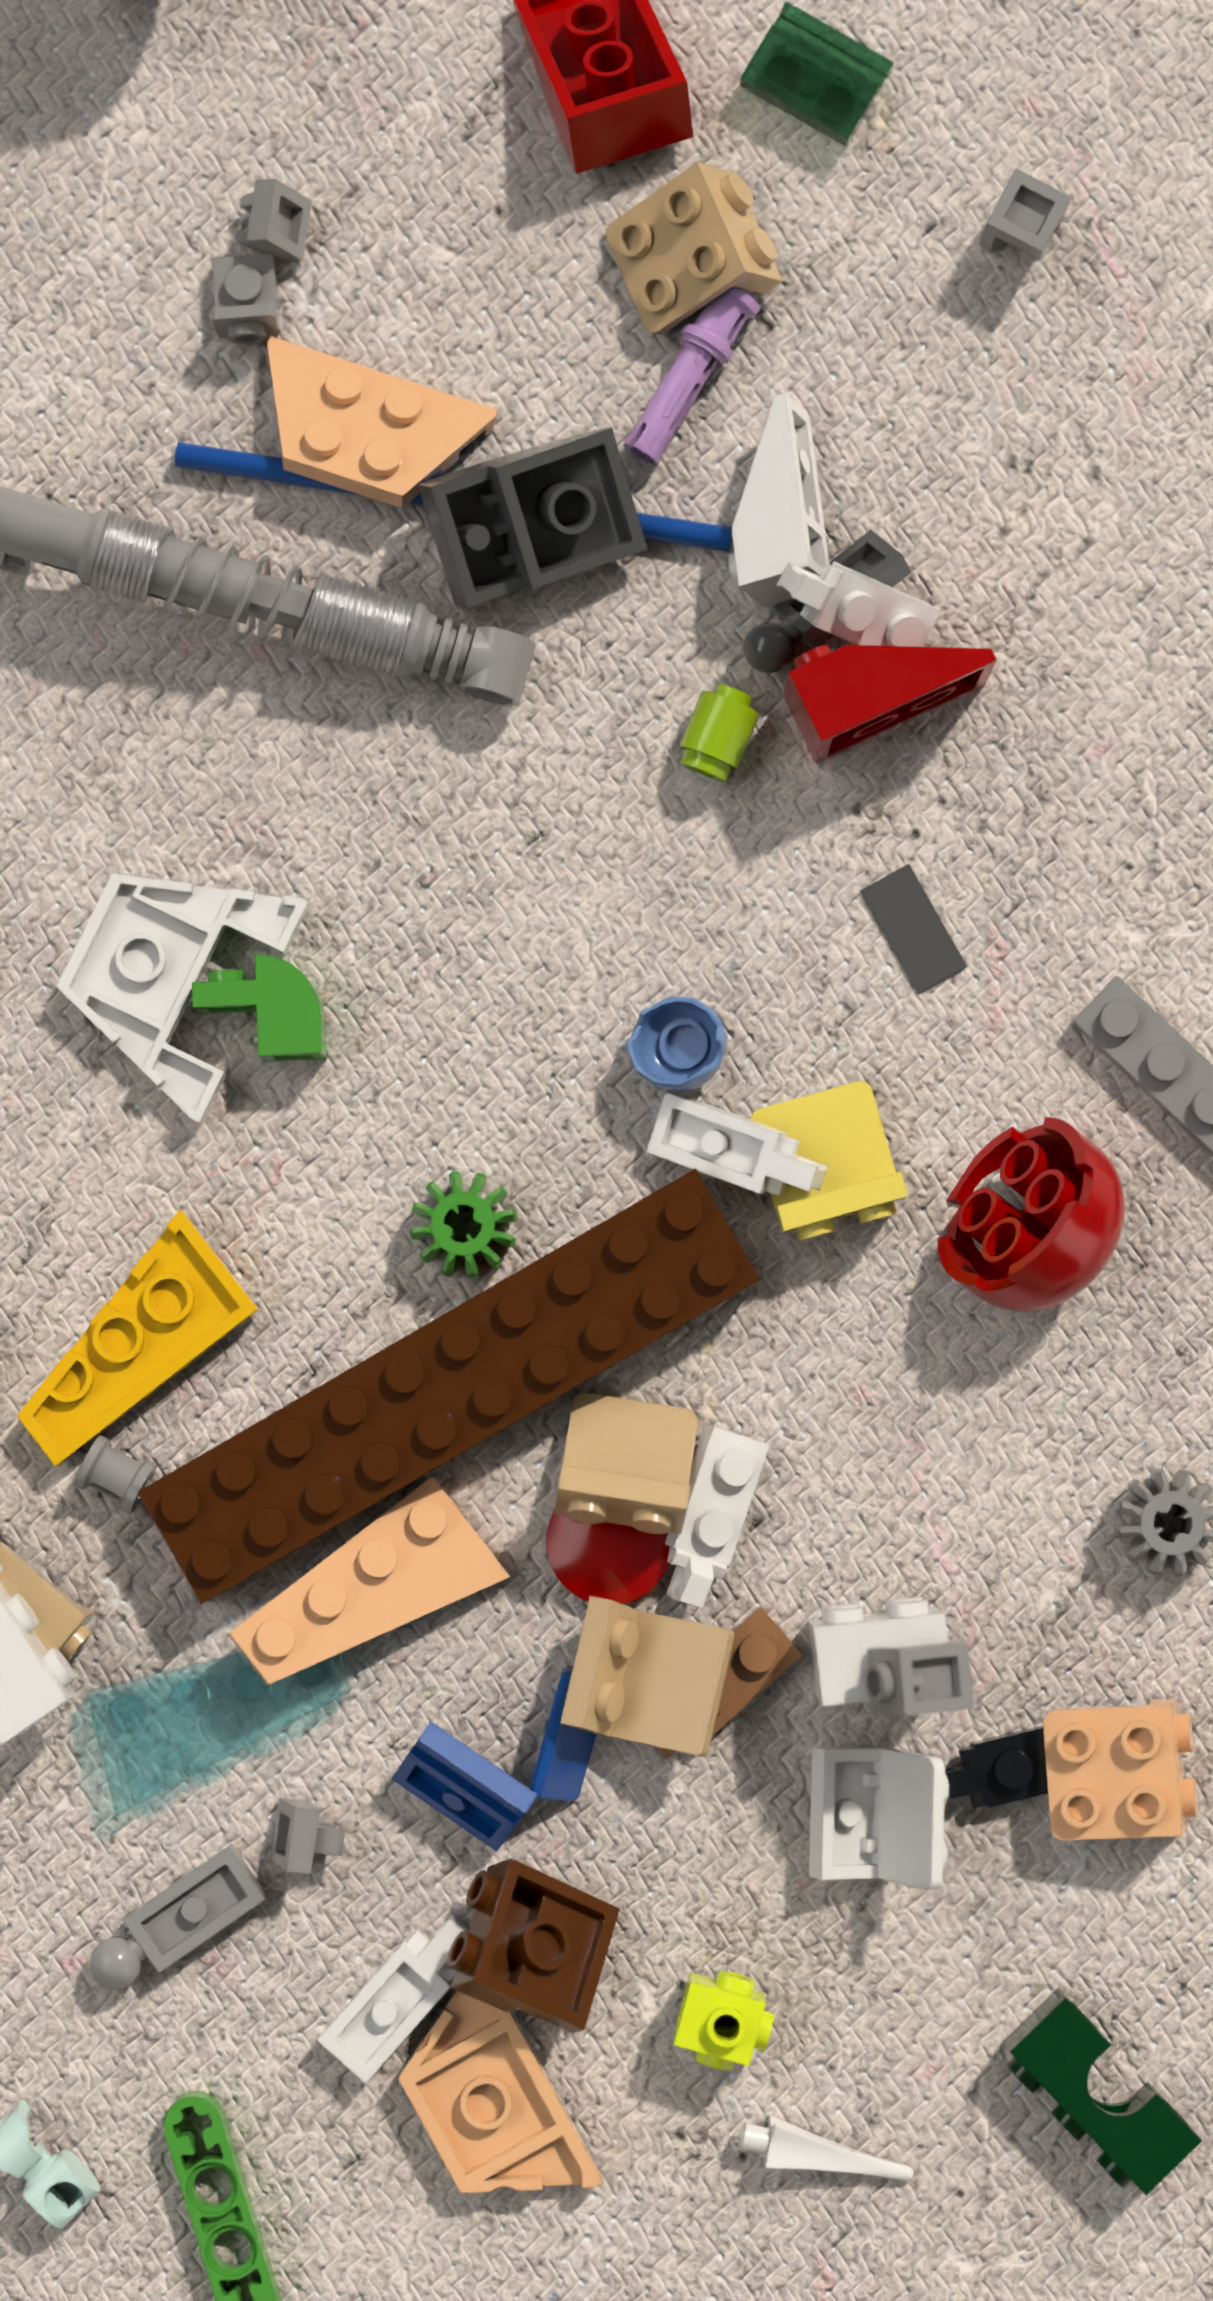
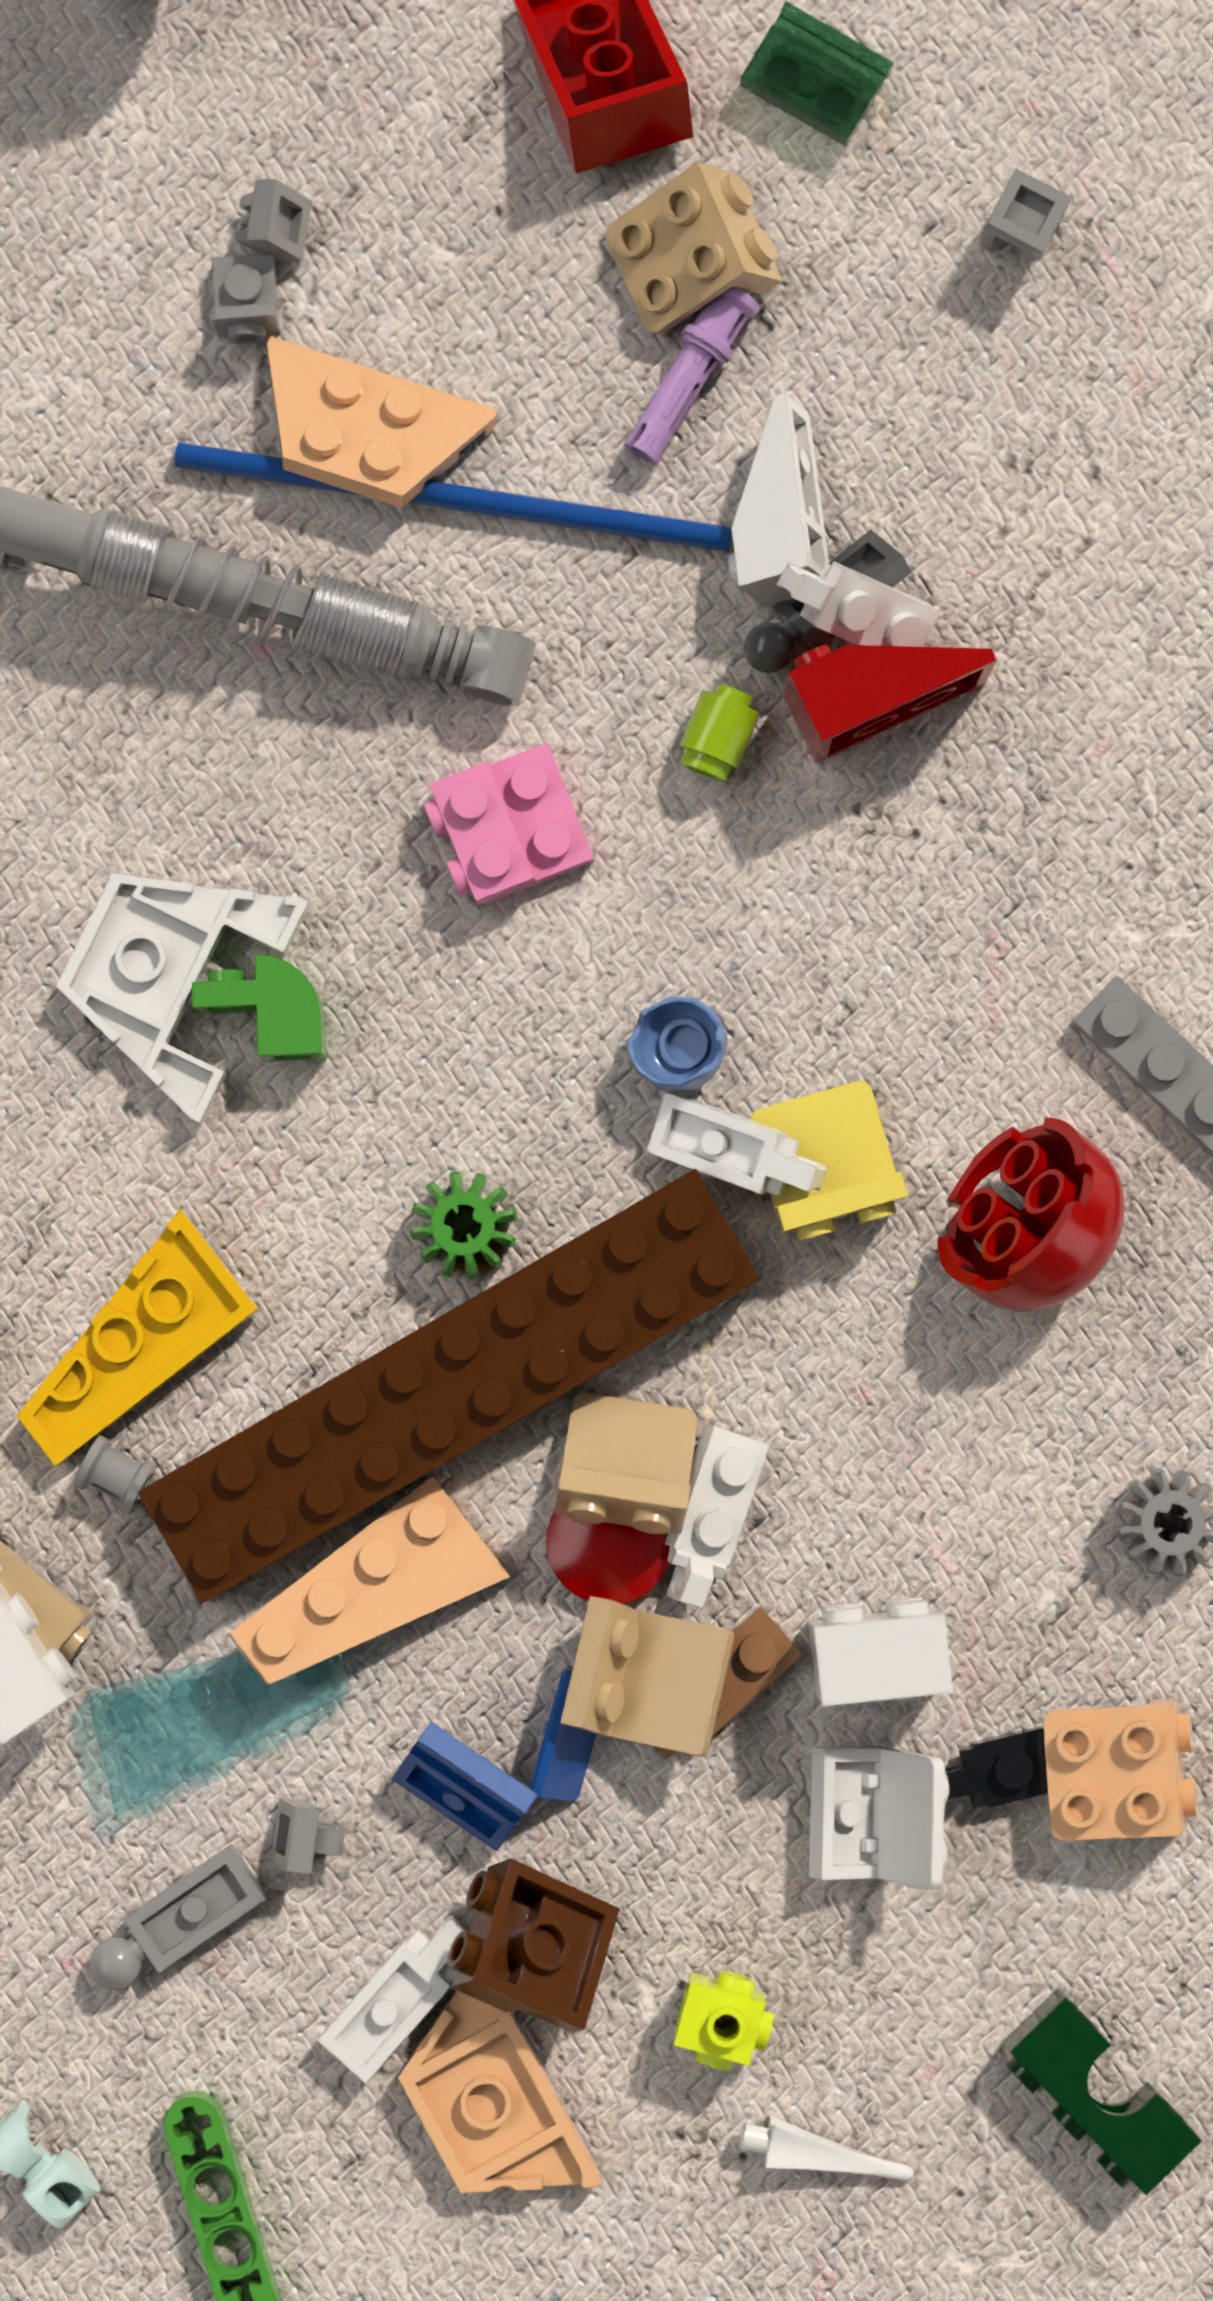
dark grey slope [417,427,647,608] -> none
dark grey sticker [860,864,967,994] -> none
light grey bracket [864,1641,974,1716] -> none
none -> bright pink plate [423,743,594,908]

